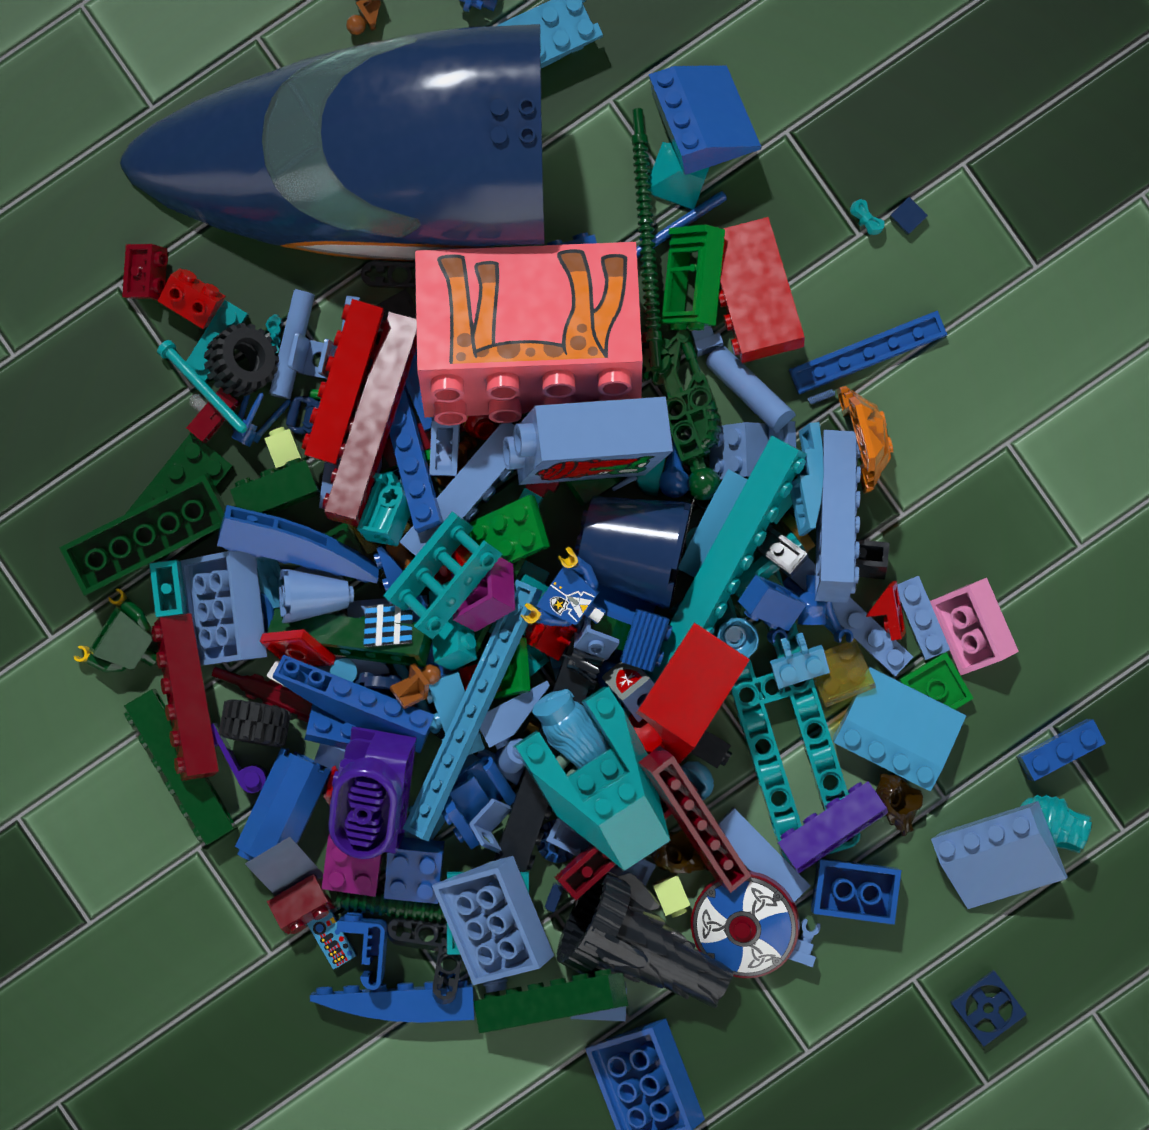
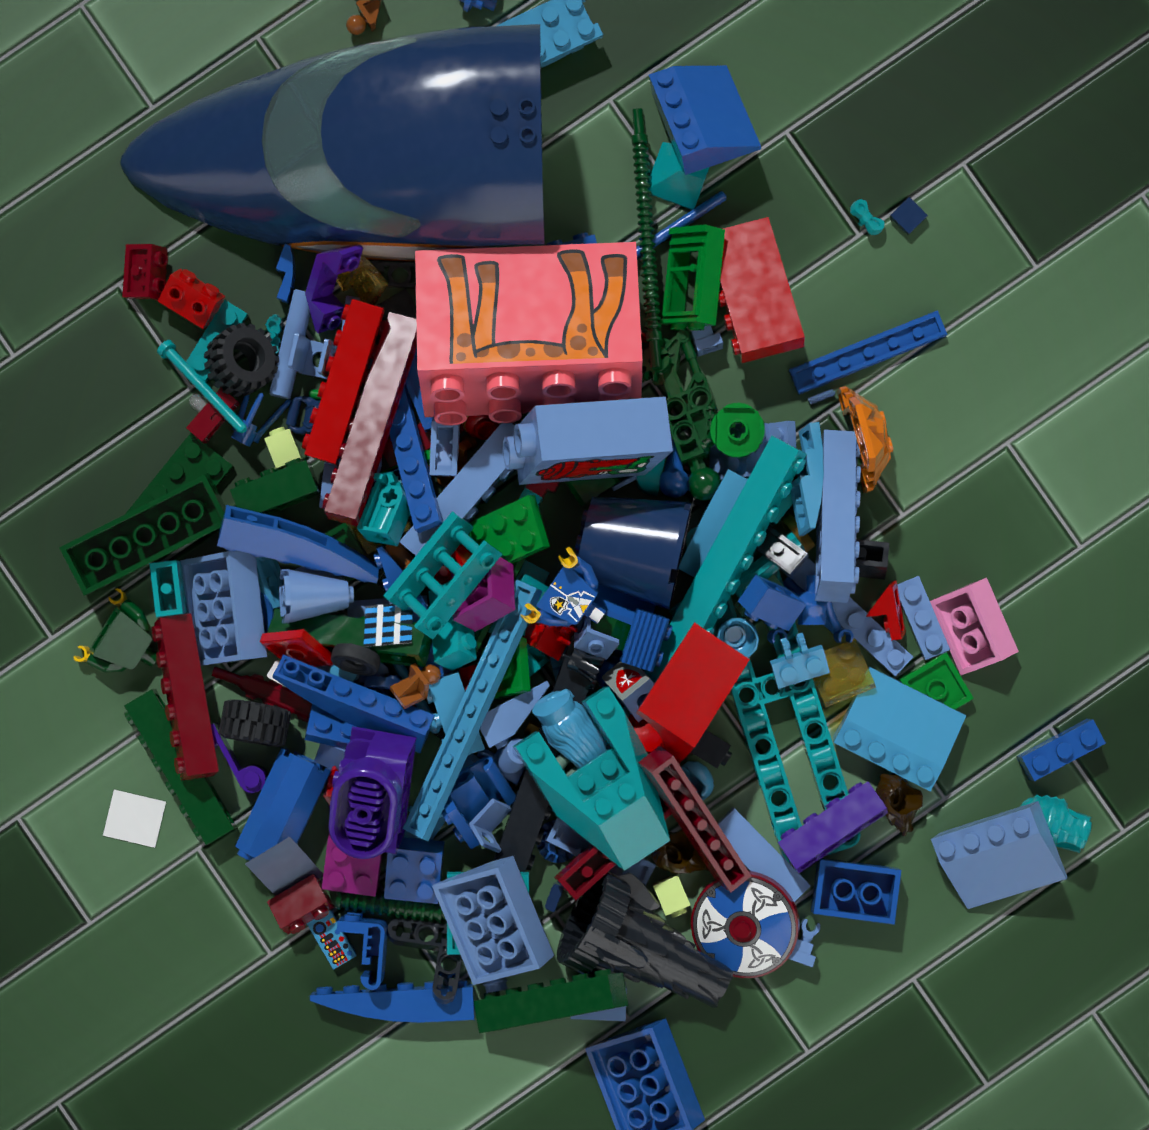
medium blue brick [706,346,796,433] -> none
dark blue piece [950,970,1027,1047] -> none
none -> white sticker [103,790,166,848]
none -> blue slope [276,244,296,305]
none -> dark purple slope [305,245,363,334]
none -> black tyre [331,643,381,676]
none -> clear yellow slope [336,255,388,306]
none -> green plate [710,403,766,458]

